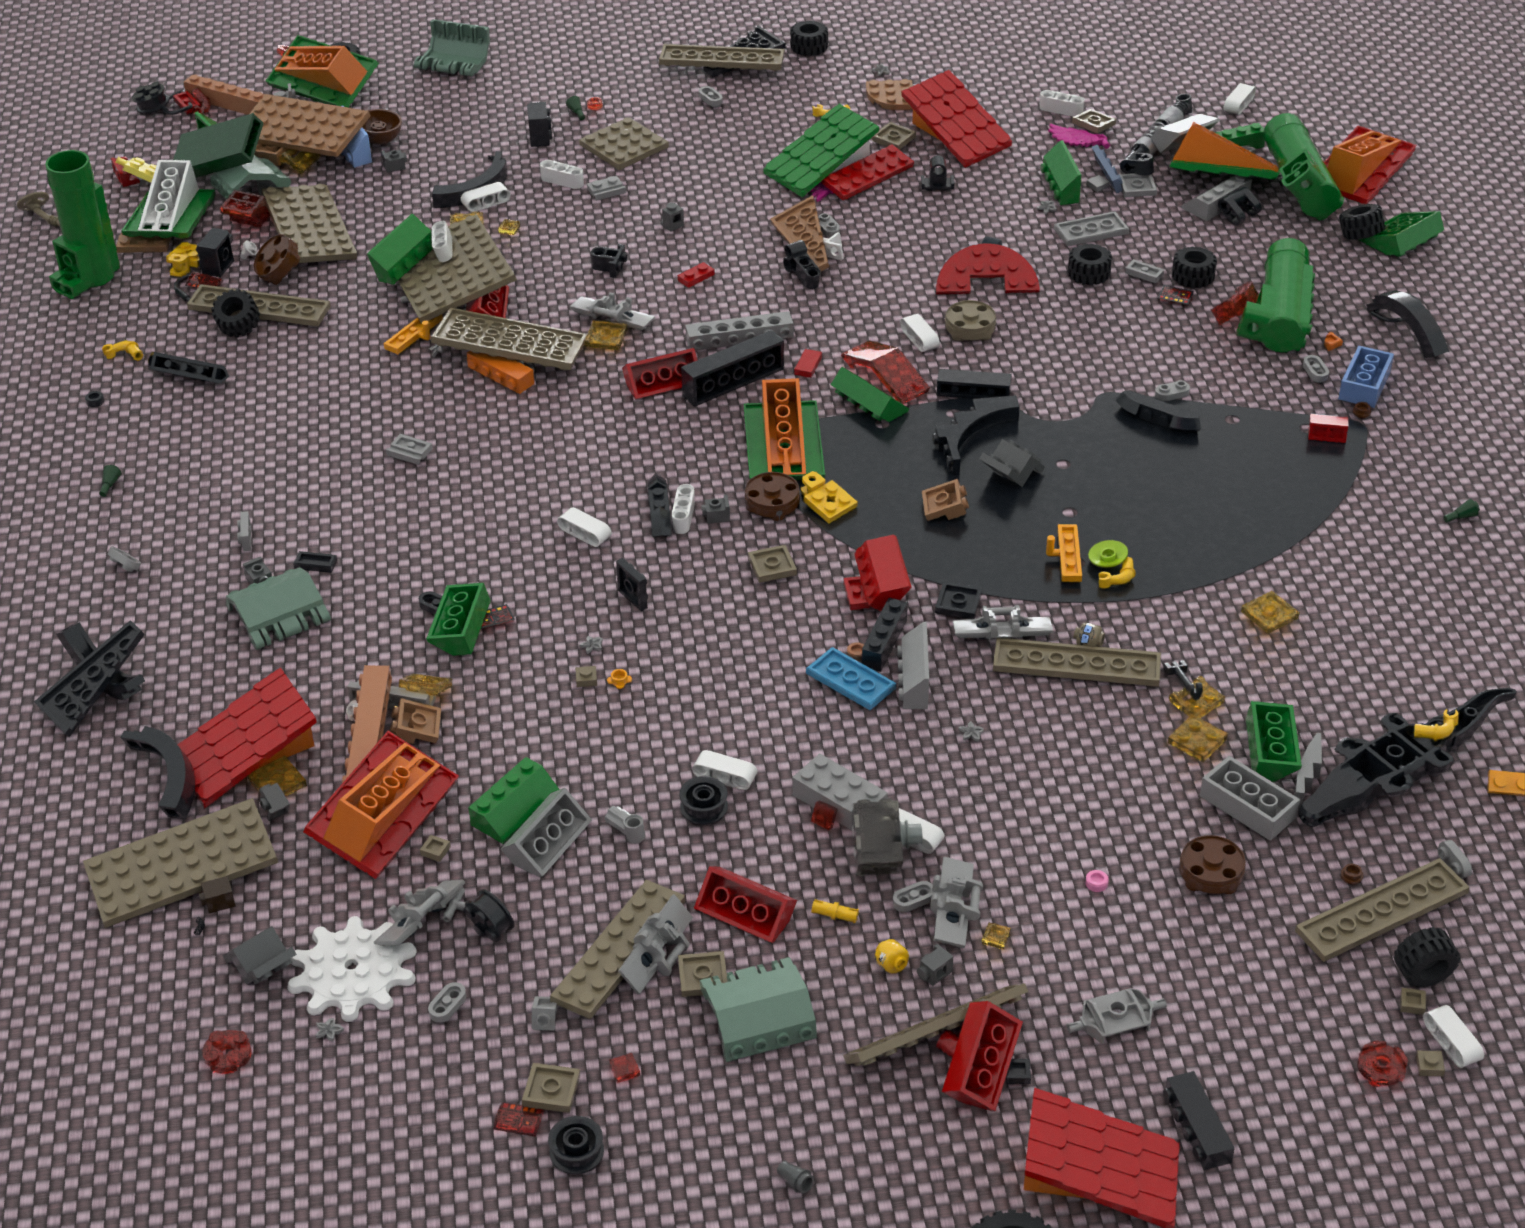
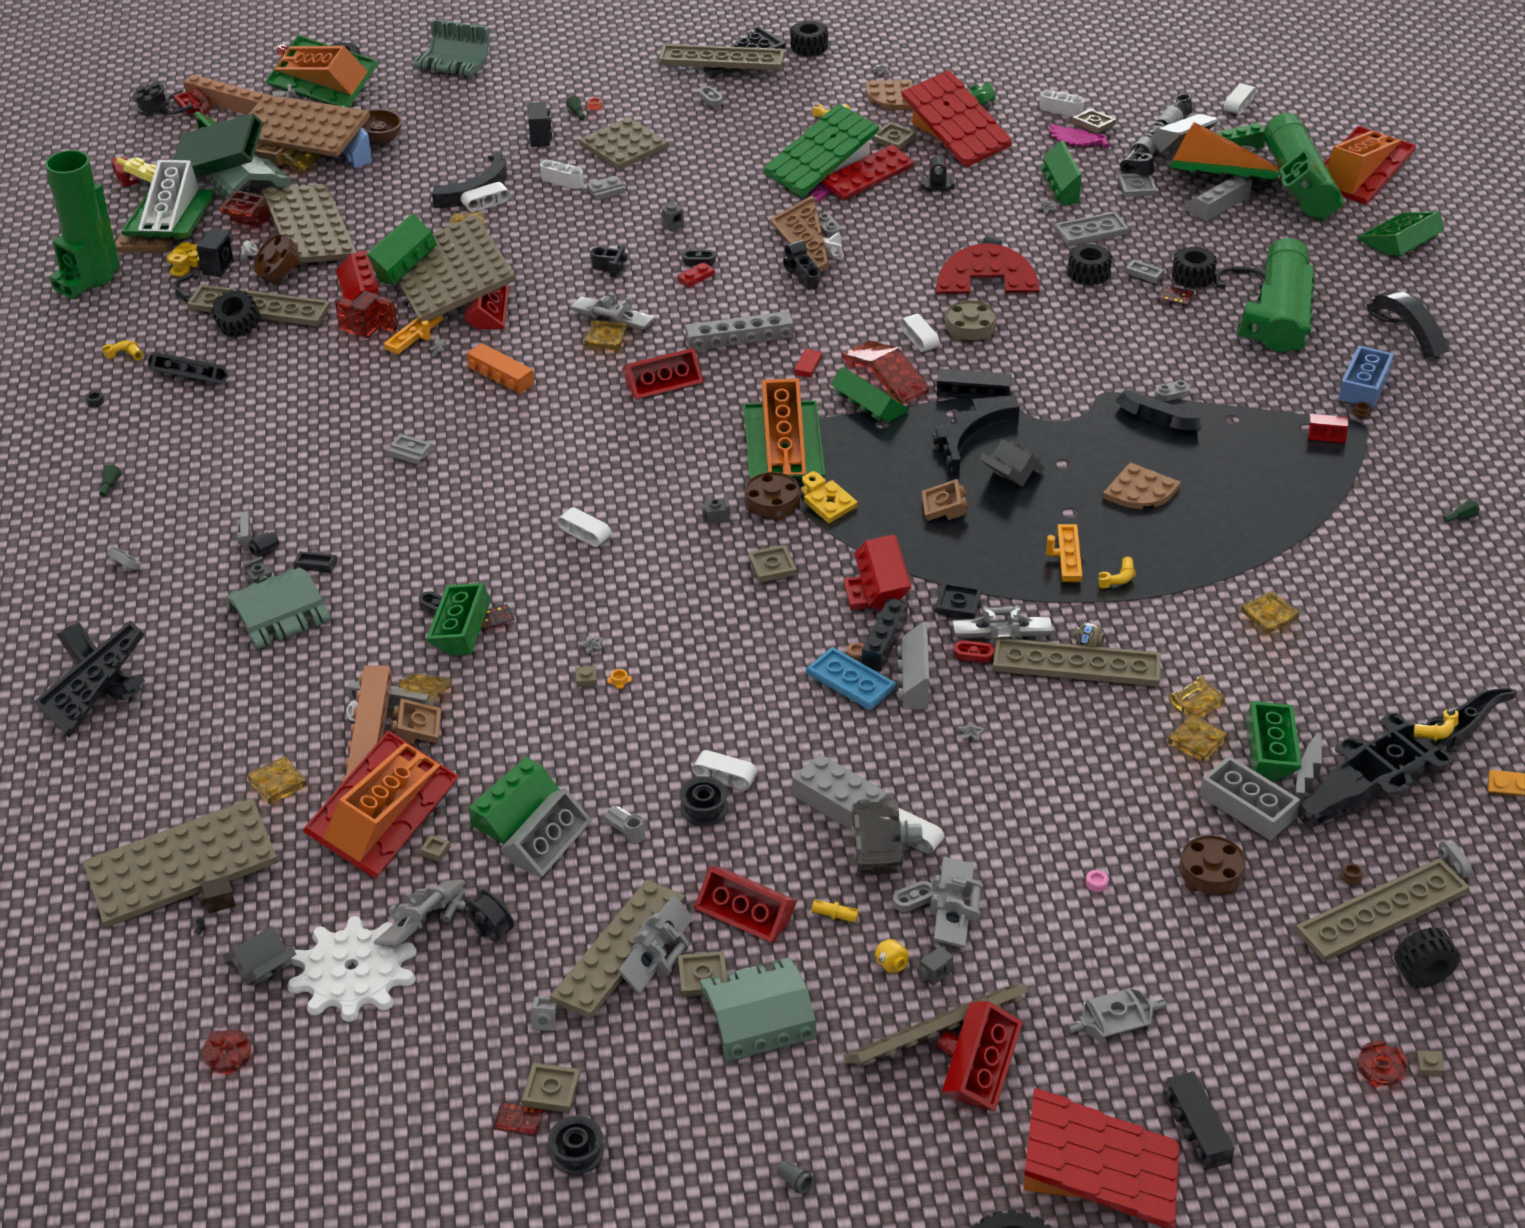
dark tan dish [17,192,60,227] -> none
black arch [120,726,195,820] -> none
red piece [177,667,317,809] -> none
clear red piece [185,271,224,289] -> none
dark grey brick [259,783,290,821] -> none
light grey plant [316,1018,344,1042] -> none
dark grey brick [381,150,407,173] -> none
light grey plate [428,982,466,1023] -> none
dark tan plate [431,307,587,370] -> none
white beam [432,221,453,262] -> none
clear yellow tile [498,219,520,235] -> none
clear red tile [609,1052,640,1083] -> none
black plate [616,558,648,611] -> none
black brick [647,473,672,537] -> none
white beam [672,484,695,534] -> none
black brick [681,330,784,407] -> none
clear red tile [811,800,838,830] -> none
clear yellow tile [982,922,1011,950] -> none
black plate [1006,1059,1031,1084] -> none
light grey tile [1086,175,1110,192] -> none
lime dish [1088,540,1128,567] -> none
sand blue plate [1091,145,1123,194] -> none
black hinge [1163,660,1203,700] -> none
clear red arch [1210,281,1259,325] -> none
black connector [1218,187,1262,225] -> none
light grey plate [1303,355,1329,383] -> none
orange tile [1324,332,1343,351] -> none
black tyre [1339,204,1385,240] -> none
dark tan plate [1400,988,1426,1015] -> none
white beam [1423,1005,1484,1068] -> none
none -> black brick [249,532,279,557]
none -> clear red bracket [335,291,398,339]
none -> red slope [336,251,381,311]
none -> black plate [682,249,716,266]
none -> red plate [953,641,994,663]
none -> green animal [968,81,996,106]
none -> medium nougat plate [1103,463,1181,509]
none -> black piece [1215,266,1265,289]

